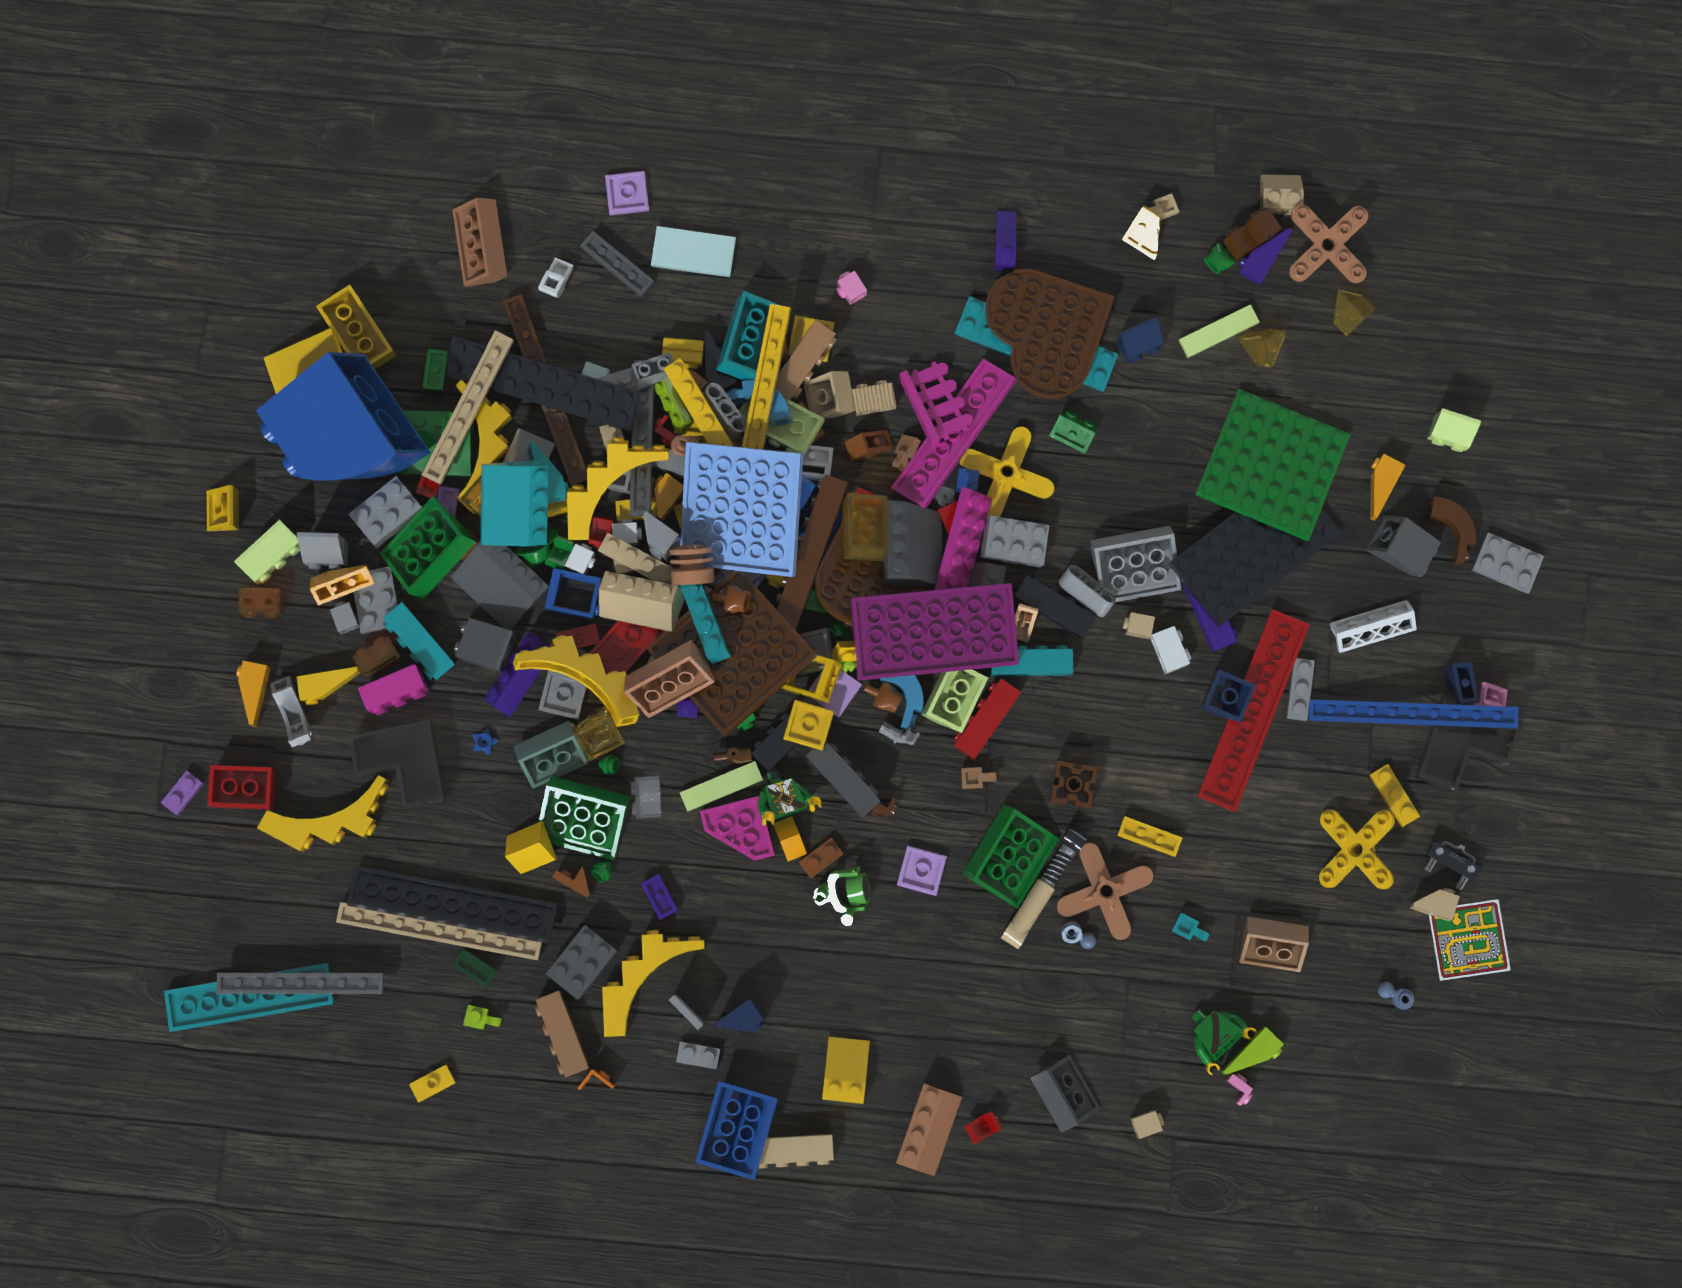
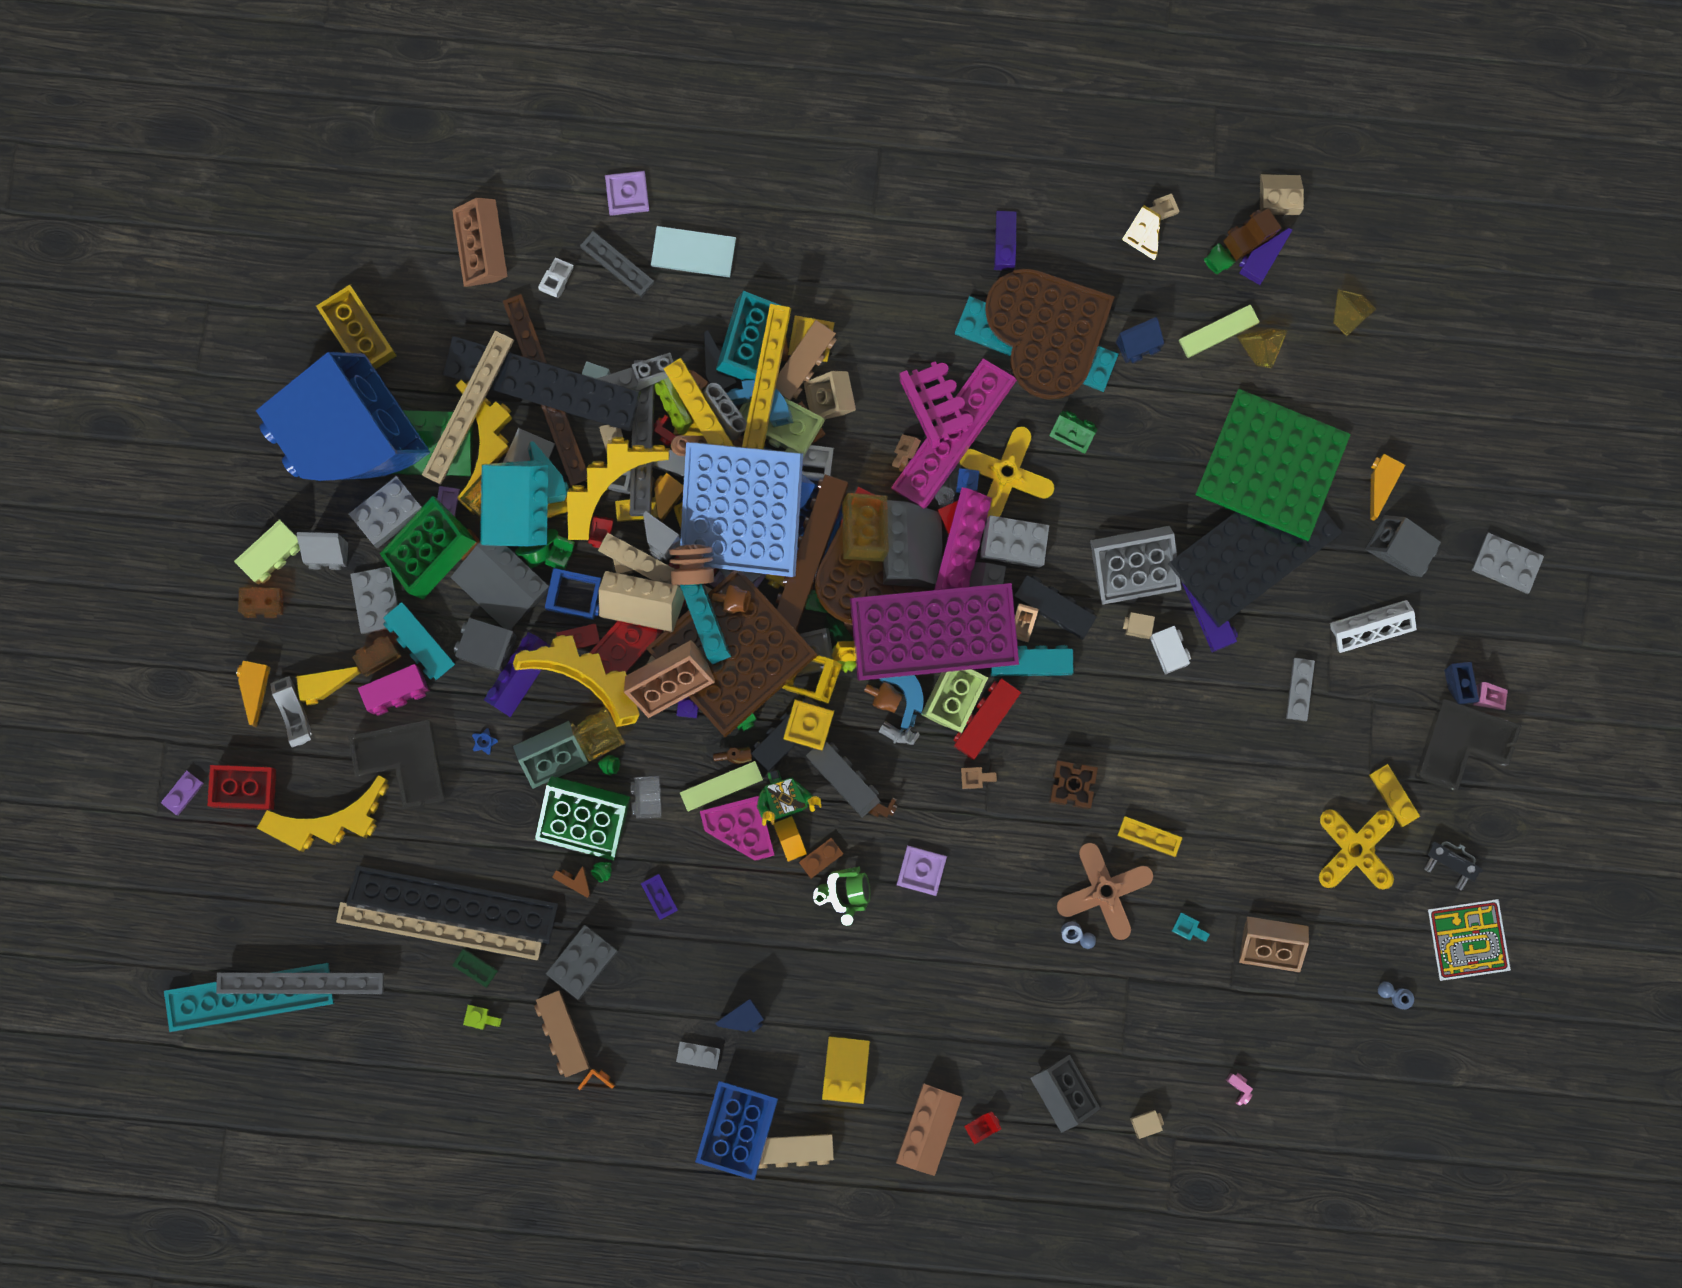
yellow slope [207,485,239,531] -> none
yellow tile [264,328,343,394] -> none
light orange slope [310,565,375,605] -> none
light grey brick [330,601,360,635] -> none
yellow plate [409,1065,456,1103] -> none
red bracket [415,476,440,500] -> none
green plate [423,349,449,392] -> none
yellow slope [505,821,557,874] -> none
light grey plate [538,670,587,720] -> none
white brick [565,543,596,575] -> none
yellow arch [602,930,705,1037] -> none
white brick [612,520,642,546] -> none
yellow brick [662,338,705,371] -> none
light grey tile [669,995,705,1030] -> none
lavender tile [808,669,862,718] -> none
bright pink brick [836,271,867,305] -> none
dark orange slope [845,430,894,461] -> none
tan brick [852,380,896,416] -> none
green slope [962,805,1059,909] -> none
piece [1001,826,1089,949] -> none
light grey beam [1058,565,1116,617] -> none
green torso [1192,1010,1257,1075] -> none
red plate [1197,609,1310,812] -> none
dark blue slope [1199,669,1256,723] -> none
lime slope [1221,1027,1284,1075] -> none
nougat piece [1289,204,1368,283] -> none
blue plate [1309,699,1519,729] -> none
tan slope [1410,888,1460,921] -> none
yellowish green slope [1427,408,1481,452] -> none
reddish brown arch [1427,496,1476,566] -> none

